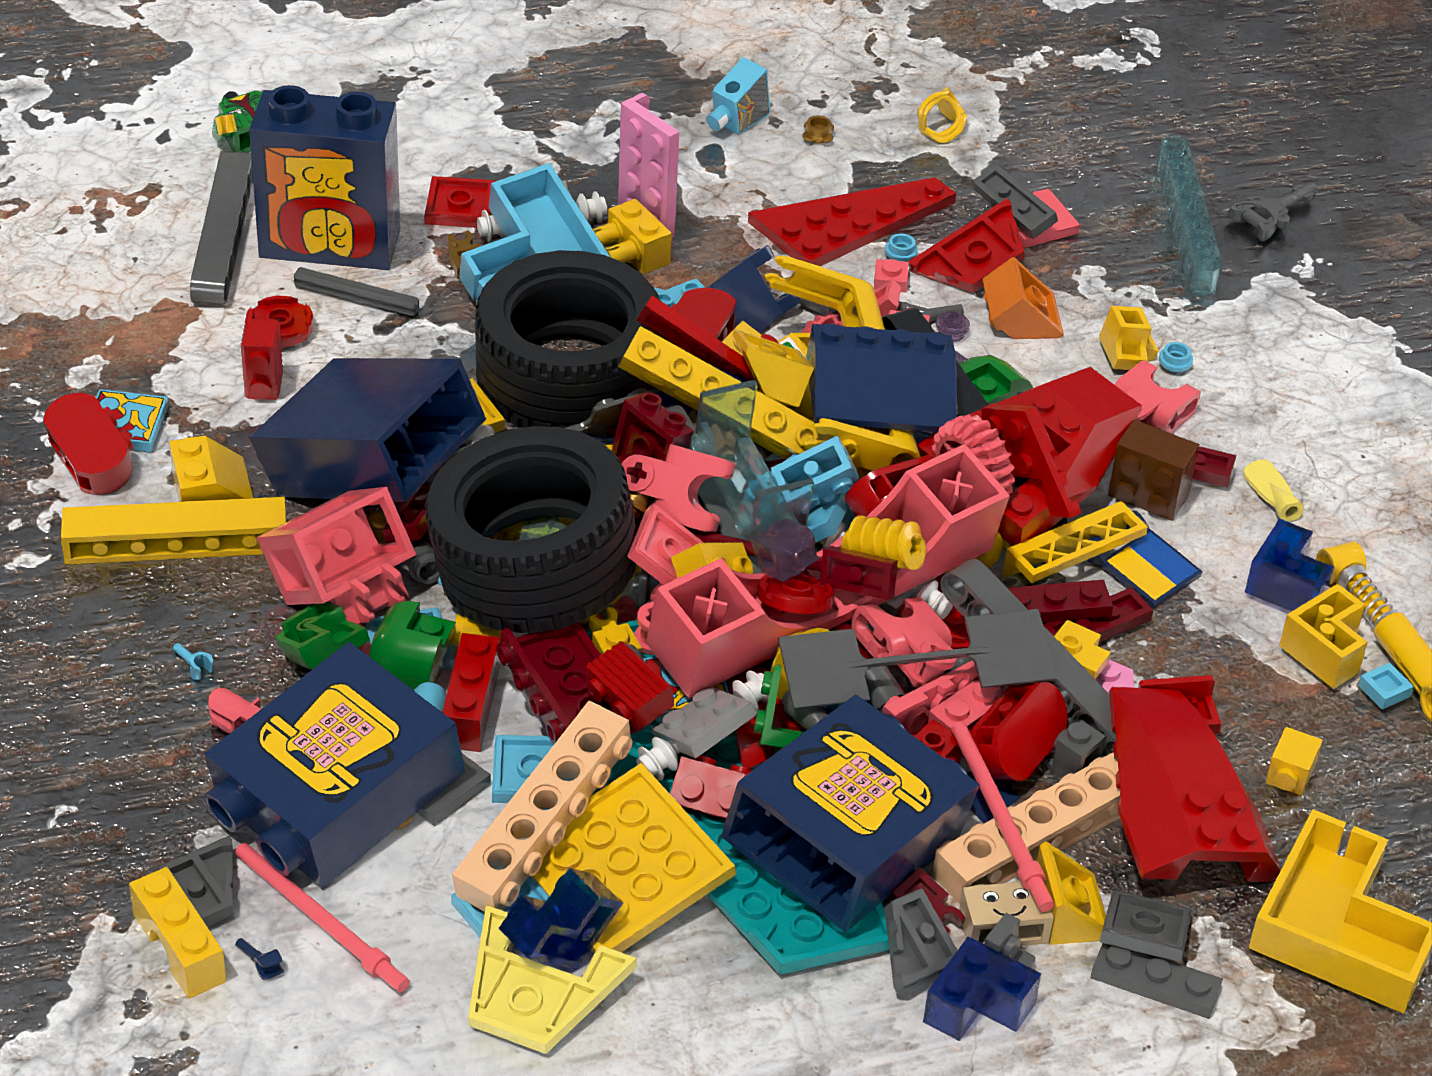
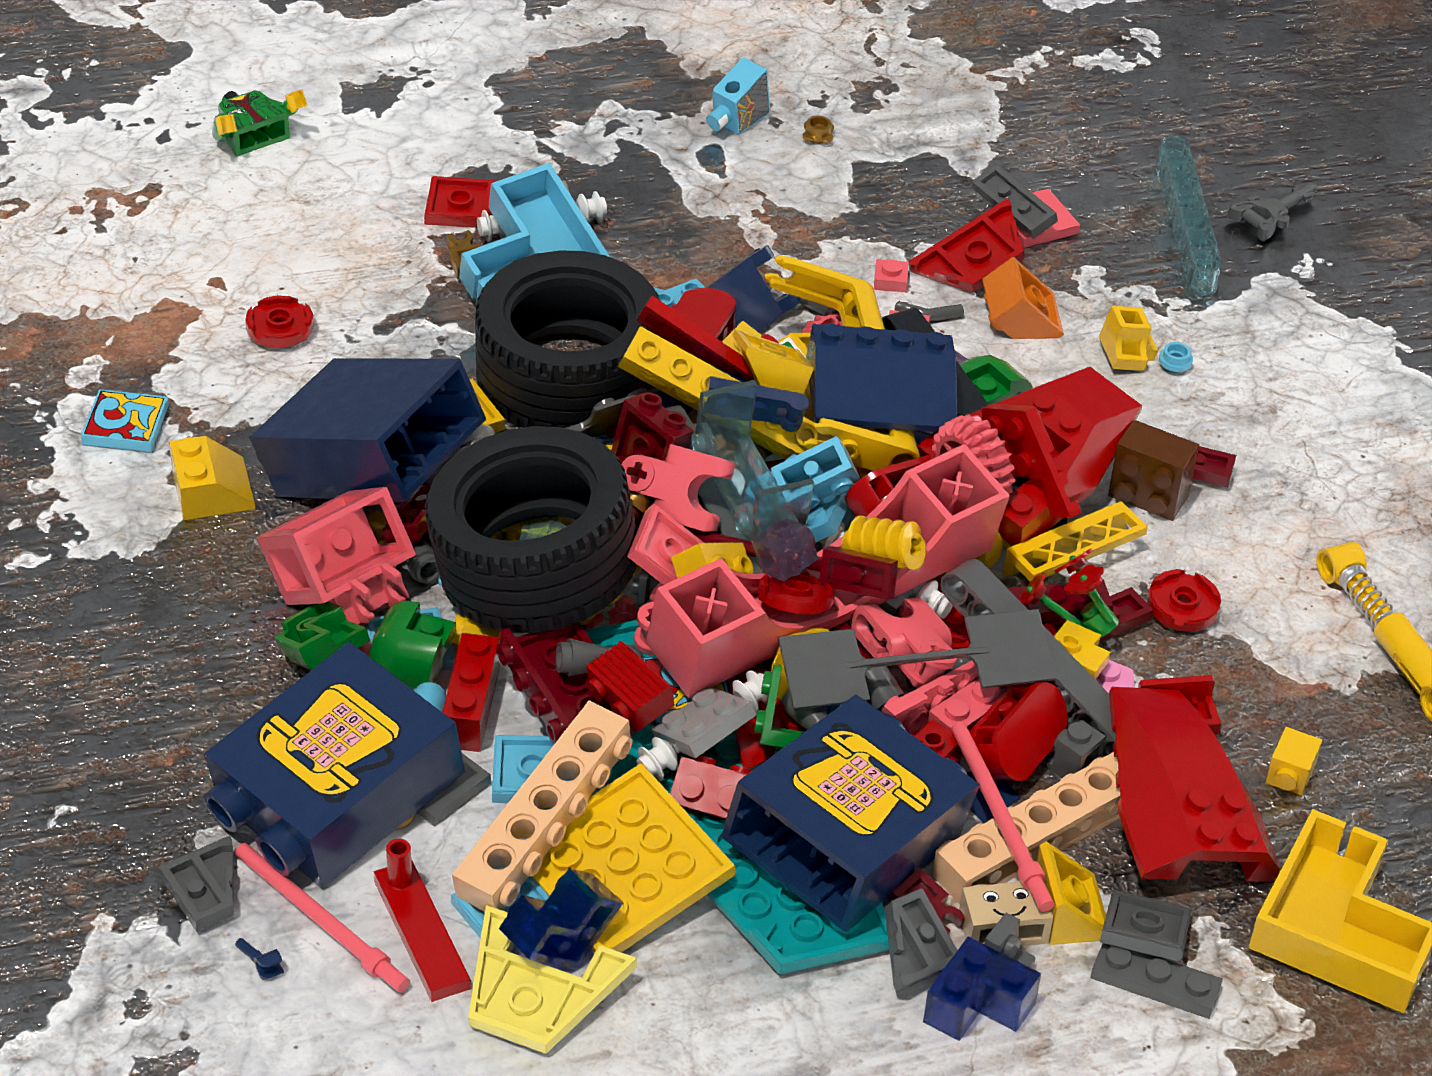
red brick [43,393,134,495] -> none
yellow brick [61,497,287,565] -> none
yellow arch [129,867,226,999] -> none
medium azure hand [173,643,213,680] -> none
dark grey beam [190,151,253,304] -> none
coral arm [208,688,261,734] -> none
red brick [240,319,283,400] -> none
brick [249,85,400,270] -> none
dark grey axle [293,267,420,316] -> none
yellow plate [589,607,642,654] -> none
yellow brick [593,198,672,275] -> none
bright pink bracket [618,93,680,238] -> none
red wing [748,177,956,266] -> none
coral plate [875,279,901,317] -> none
medium azure plate [885,233,918,262] -> none
yellow piece [917,87,967,143] -> none
clear purple plate [936,311,970,342] -> none
flag [1087,511,1203,609] -> none
coral piece [1114,360,1201,433] -> none
light yellow piece [1243,459,1304,523] -> none
clear blue brick [1245,518,1334,611] -> none
yellow brick [1279,584,1368,689] -> none
medium azure plate [1358,662,1414,710] -> none
none -> red piece [373,839,471,1002]
none -> dark grey cone [556,638,612,677]
none -> dark blue plate [702,376,809,432]
none -> plant [1019,548,1119,638]
none -> red plate [1147,569,1221,632]

